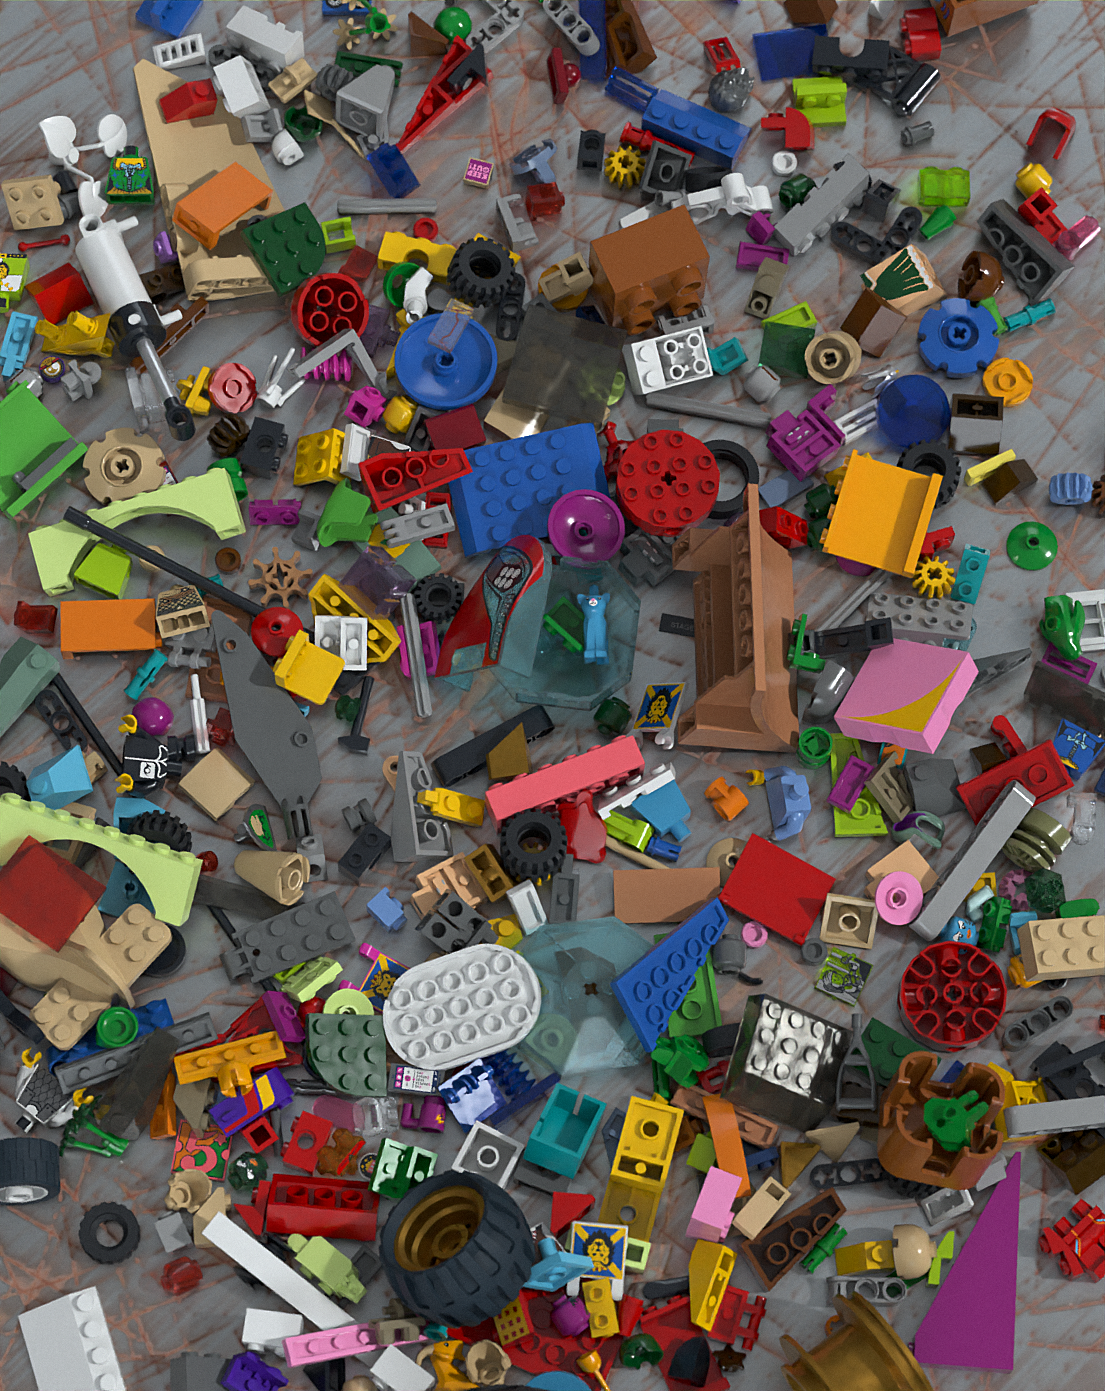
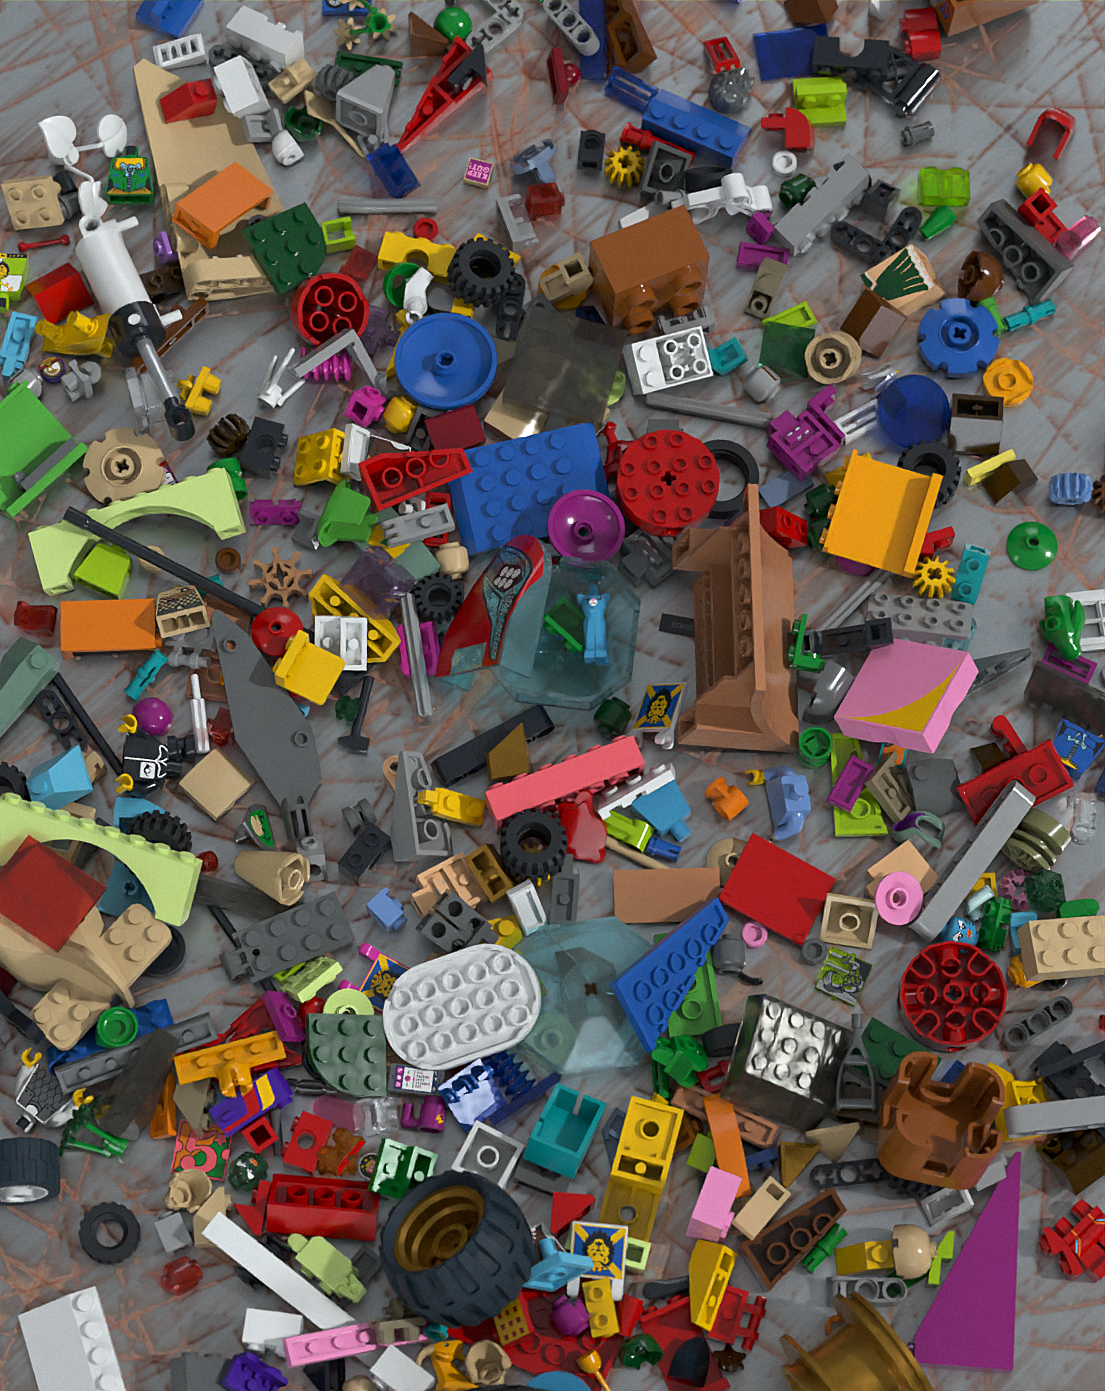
tile [208,363,257,414] -> none
clear tile [427,298,474,354] -> none
green hinge [924,1090,989,1153] -> none
none -> tan head [434,542,470,581]

